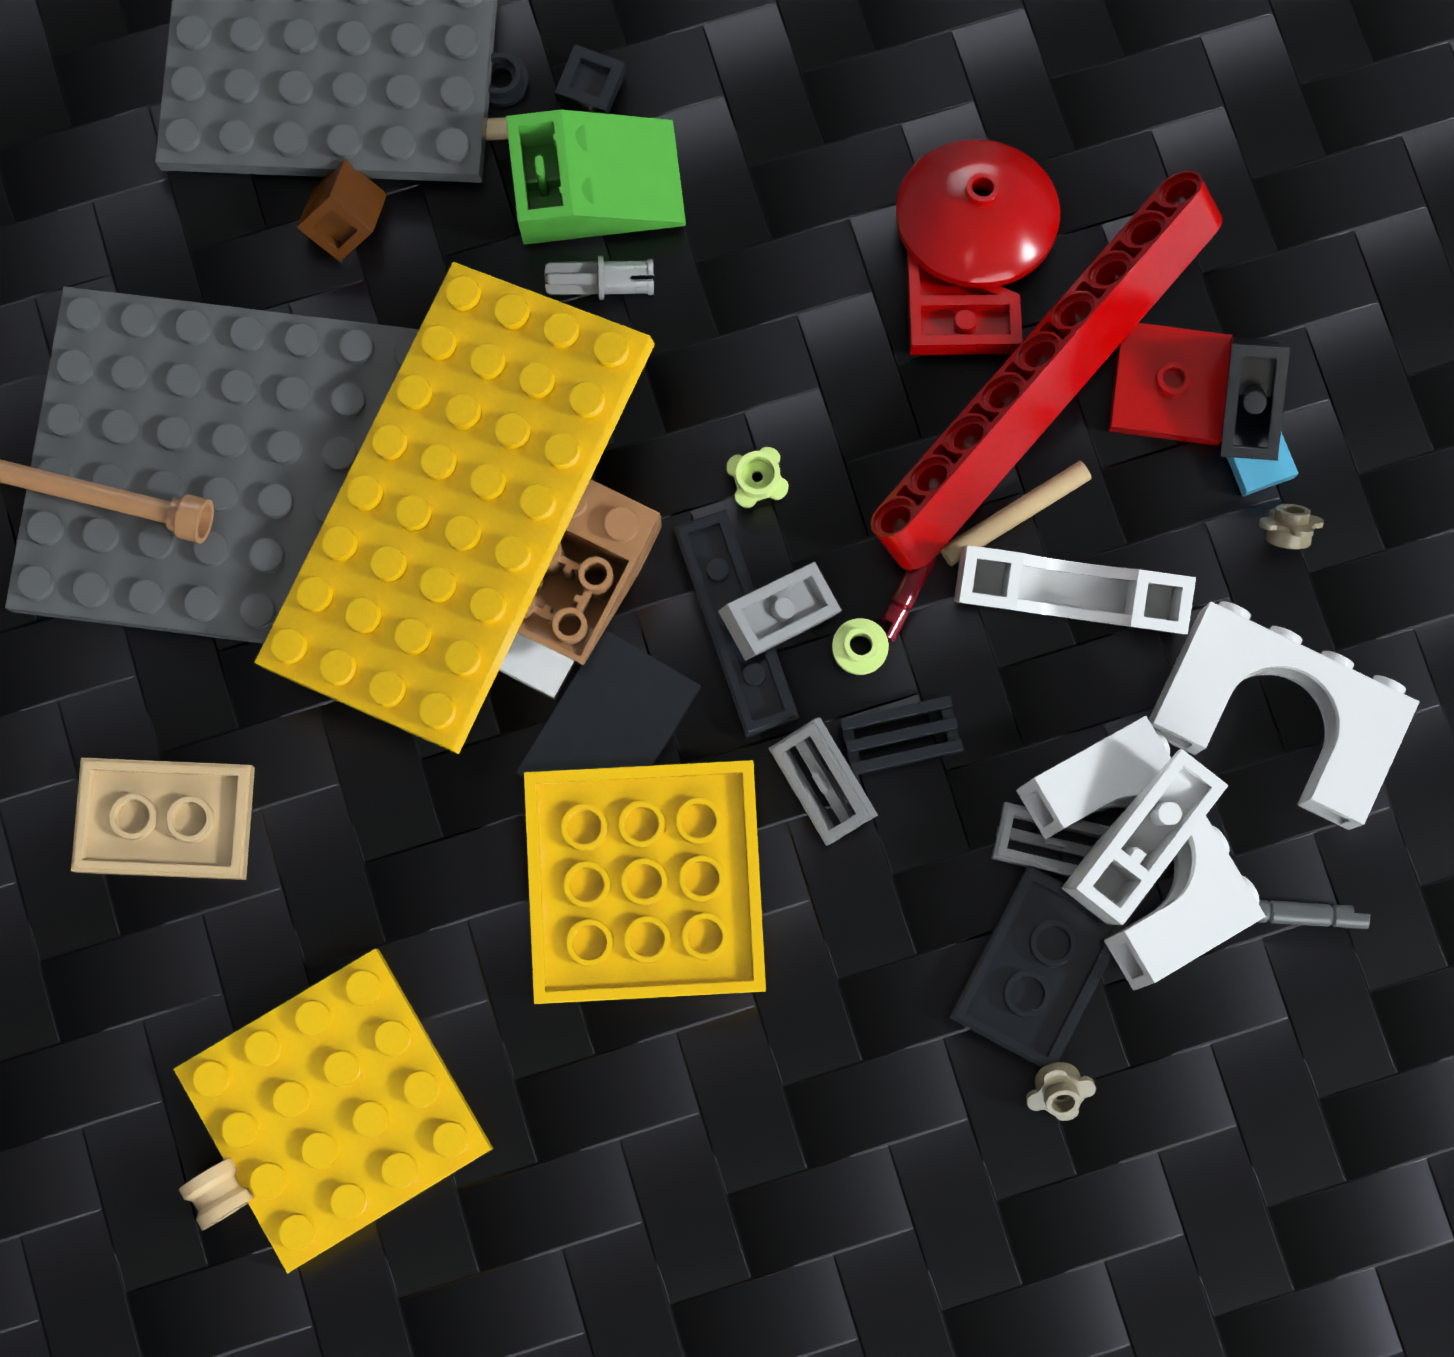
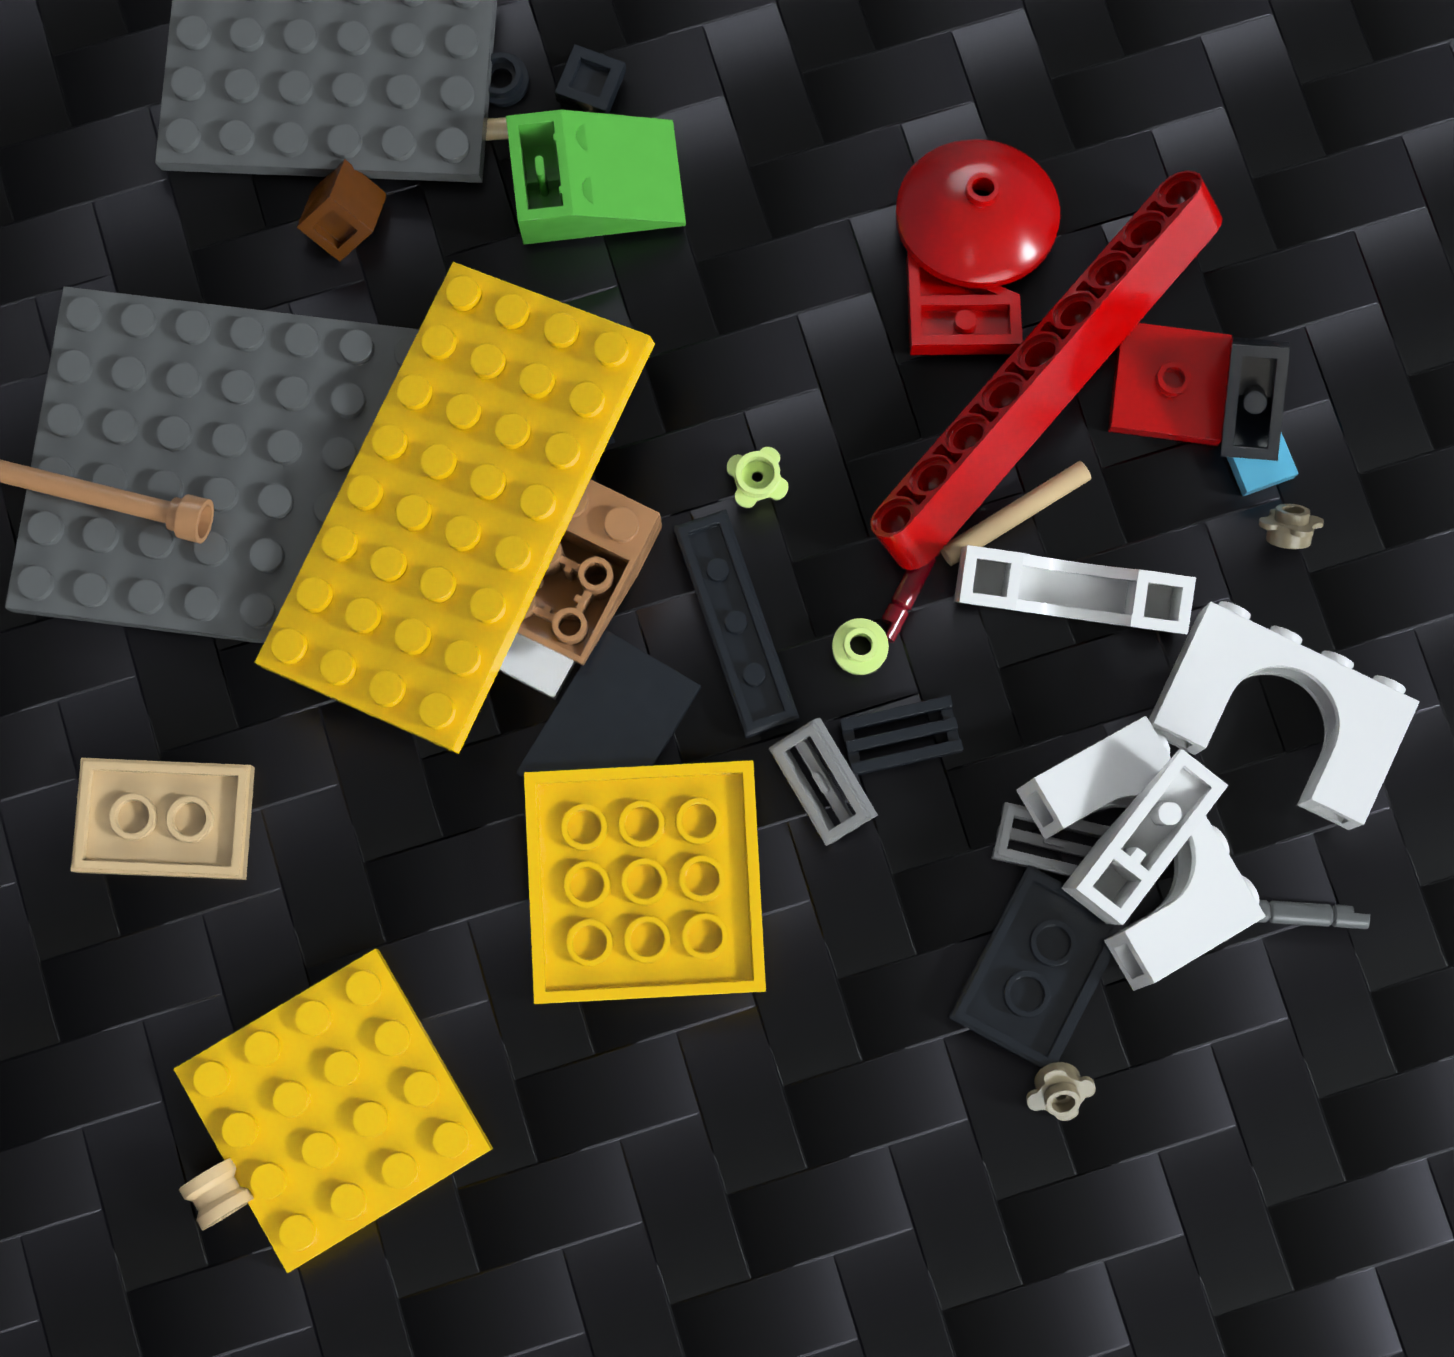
light grey axle [544,255,654,300] -> none
light grey plate [718,562,842,661] -> none

